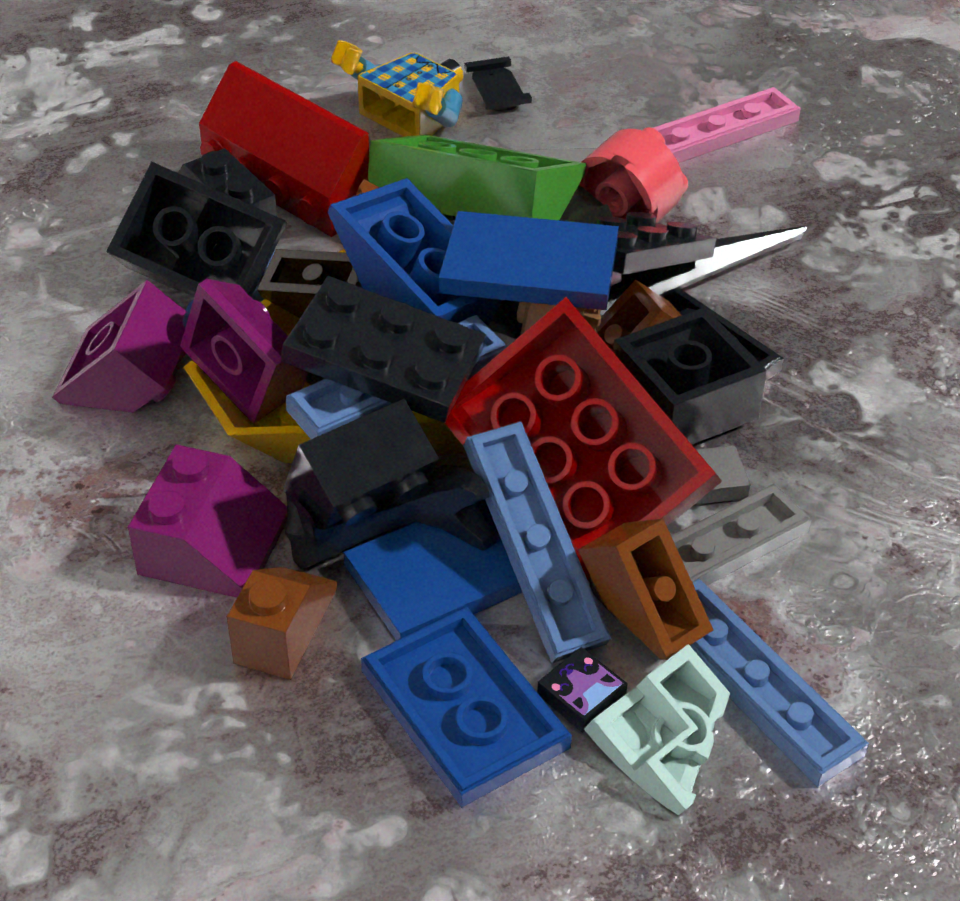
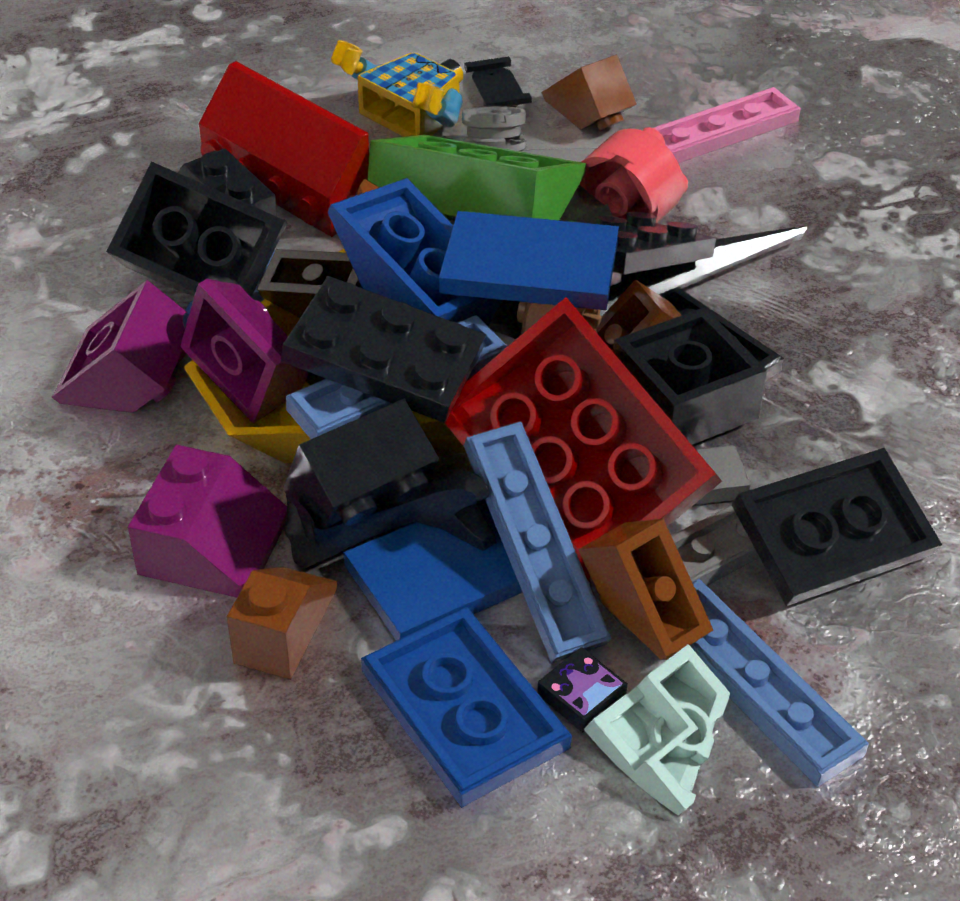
none -> light grey wheel [462,106,526,151]
none -> dark orange slope [541,54,637,131]
none -> black plate [731,447,942,606]

